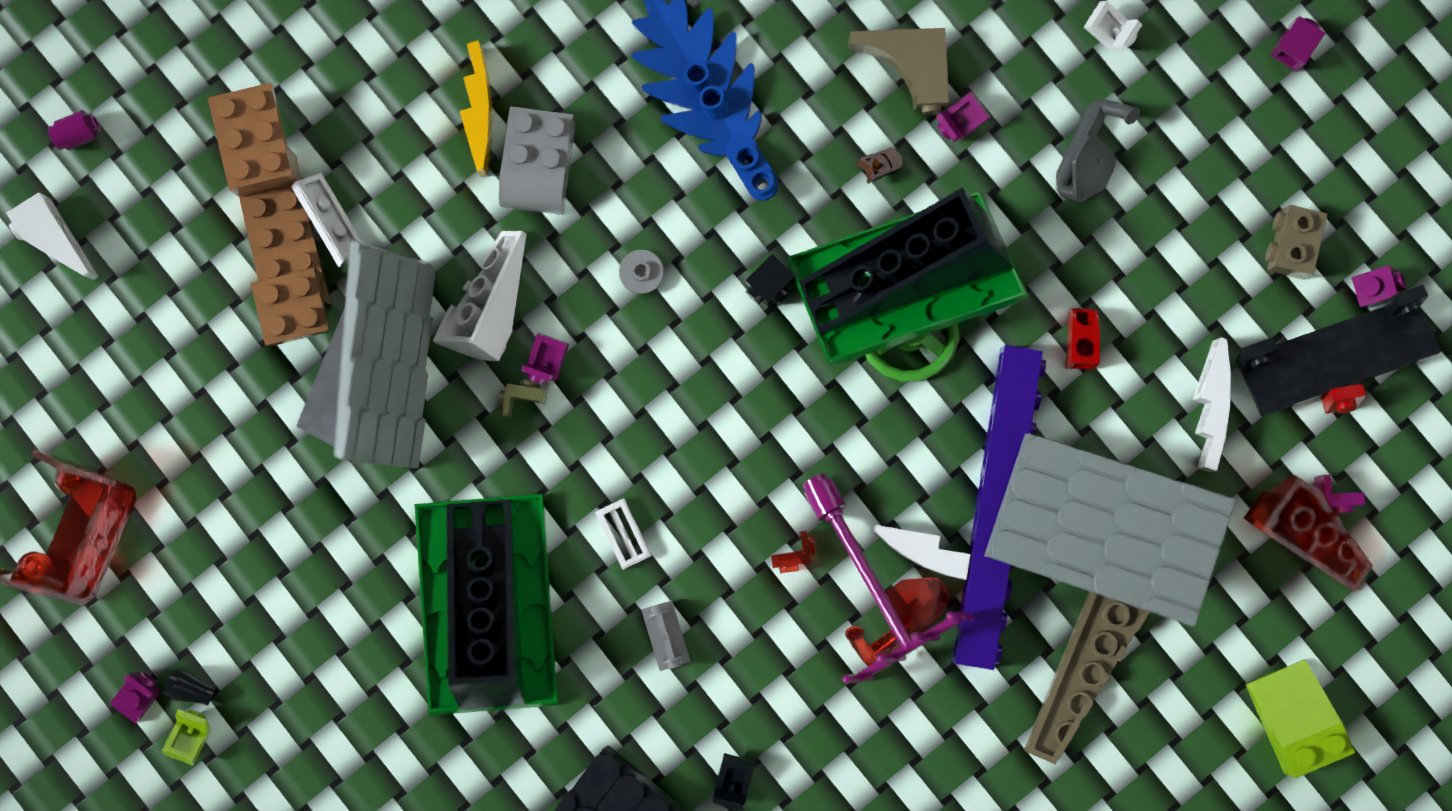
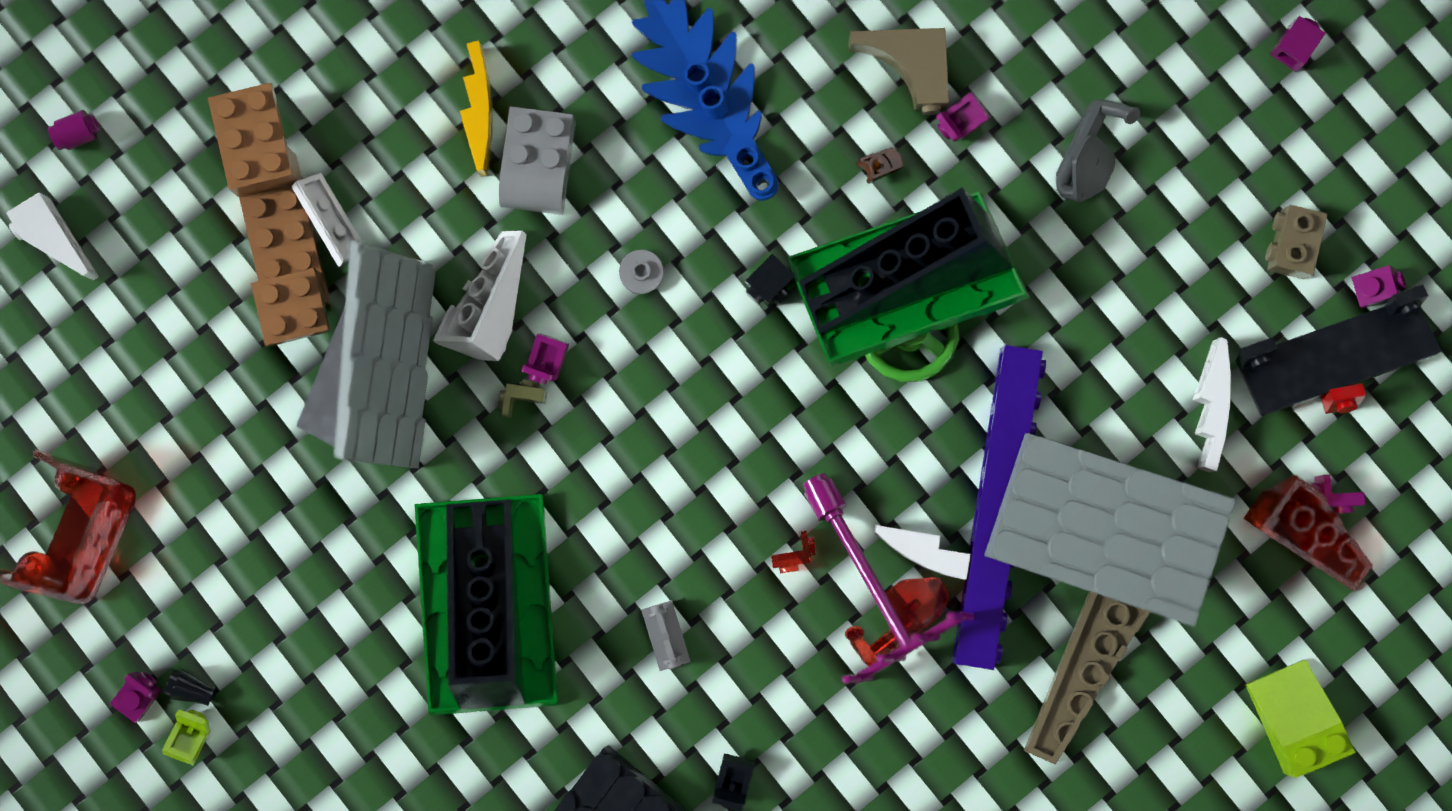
white tile [595,498,652,570] -> none
red leg [1065,308,1100,370] -> none
white bracket [1084,1,1142,50] -> none

